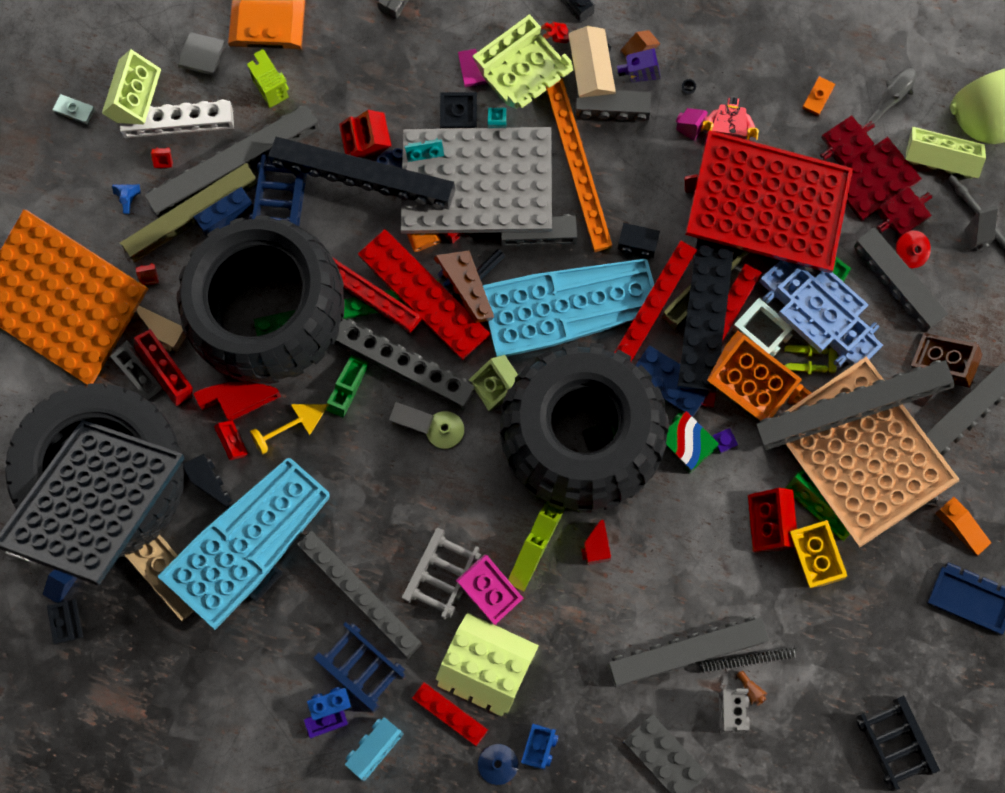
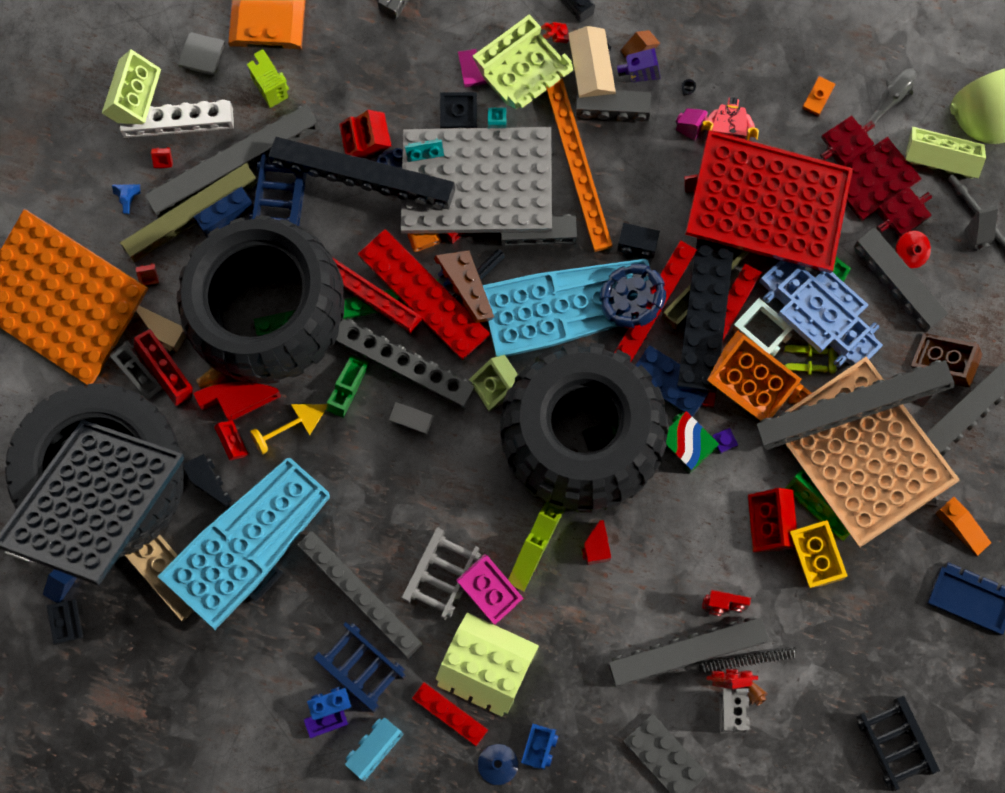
light aqua plate [53,94,95,124] -> none
yellowish green dish [427,411,464,449] -> none
none -> clear orange cone [196,367,226,389]
none -> dark blue plate [599,263,666,329]
none -> red plate [702,590,751,617]
none -> red piece [706,669,758,689]

